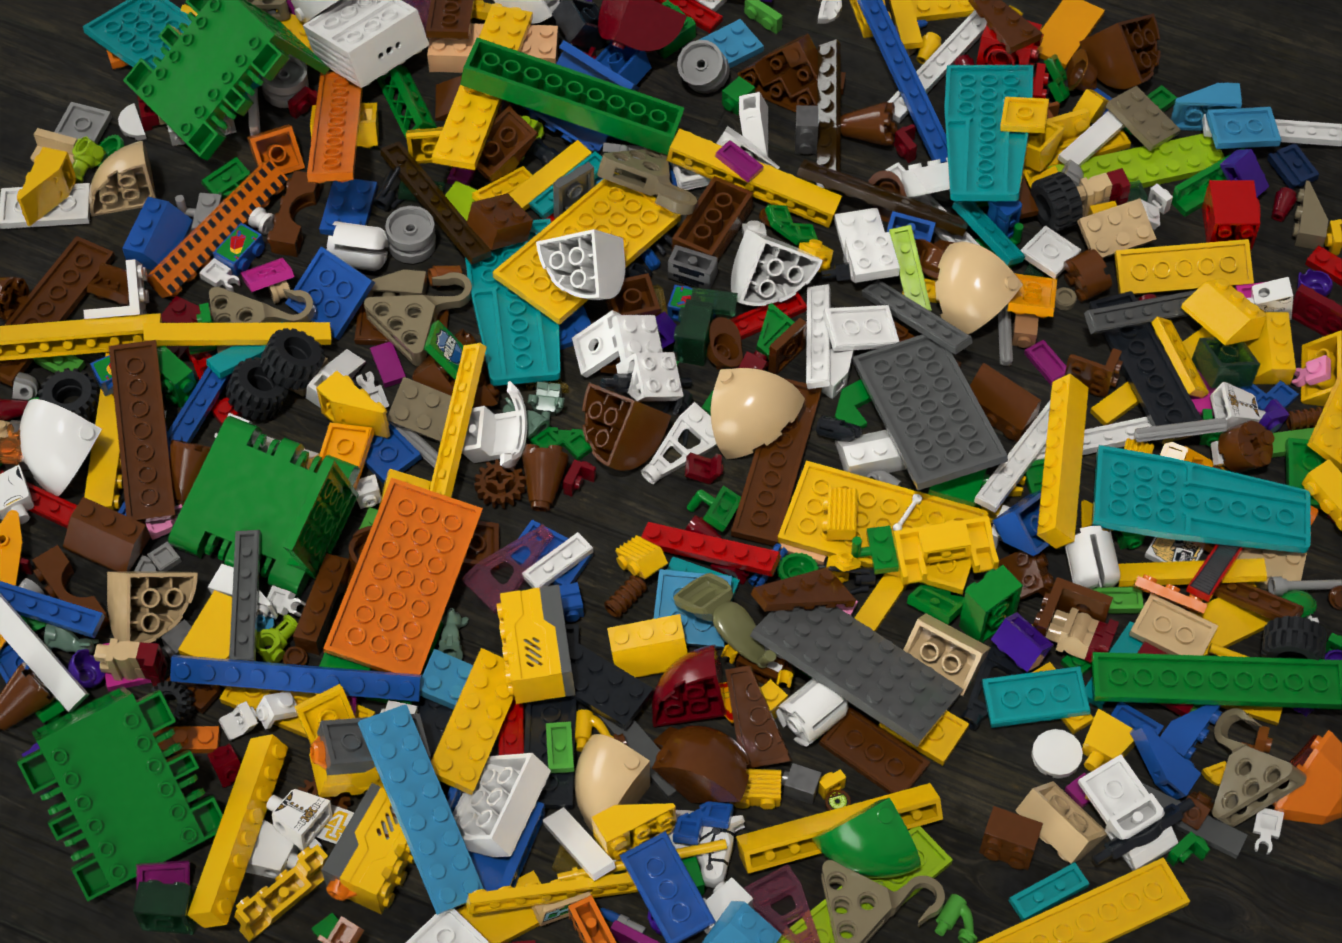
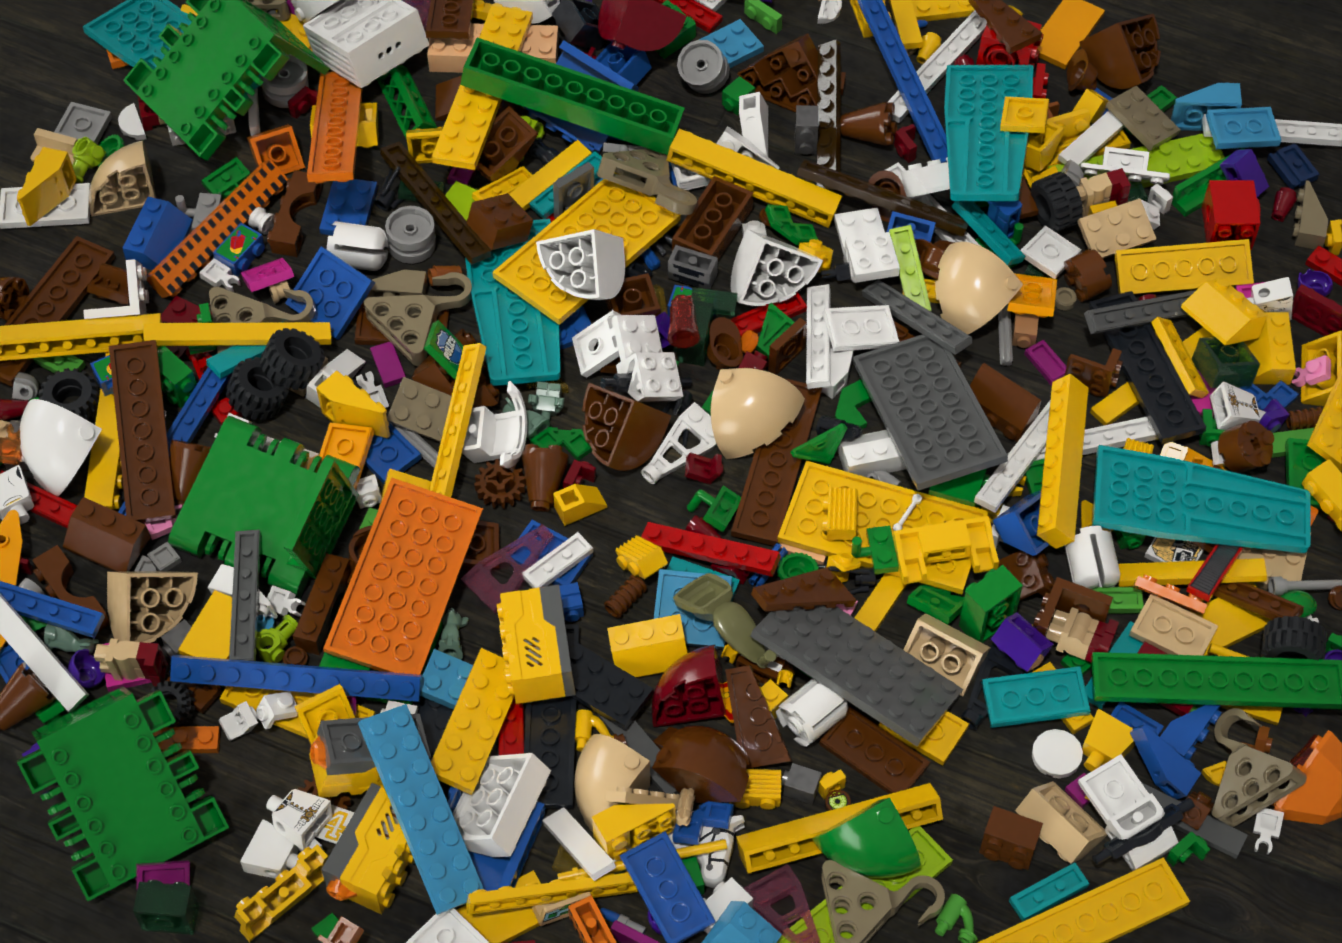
yellow brick [187,734,288,928] -> none
dark red bracket [207,744,241,787] -> none
bright green plate [546,722,574,773] -> none
magenta tile [715,140,764,183] -> none
green tile [1044,54,1070,103] -> none
light grey axle [1134,418,1228,442] -> none
none -> yellow slope [553,484,607,526]
none -> tan plate [605,786,680,810]
none -> clear red plant [667,294,700,348]
none -> tan axle [676,788,695,826]
none -> orange tile [741,330,759,353]
none -> green tile [790,423,847,464]
none -> white bracket [1080,147,1170,185]

